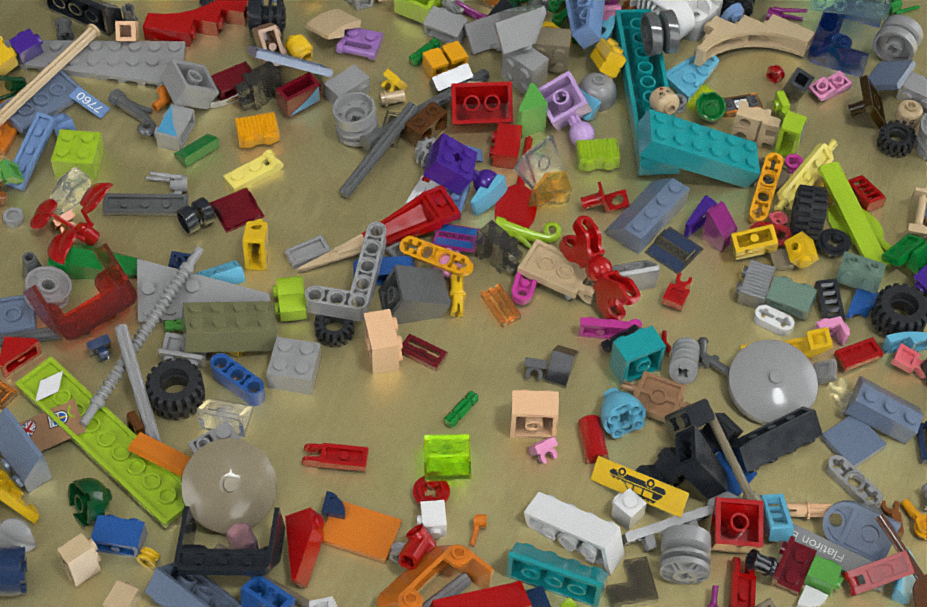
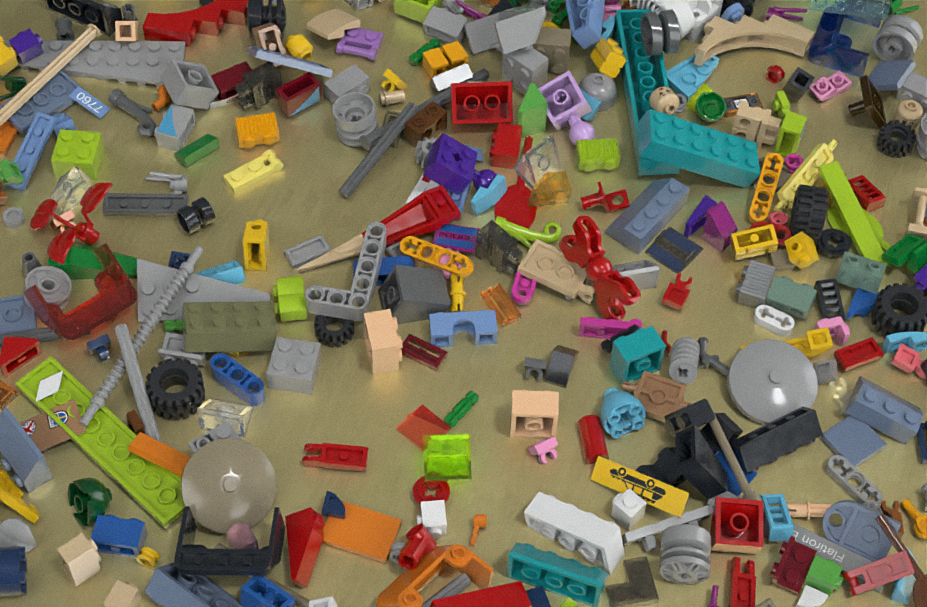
dark red piece [209,187,265,233] -> none
black bush [745,549,777,578] -> none
none -> clear red piece [396,404,451,453]
none -> medium blue arch [429,310,498,348]

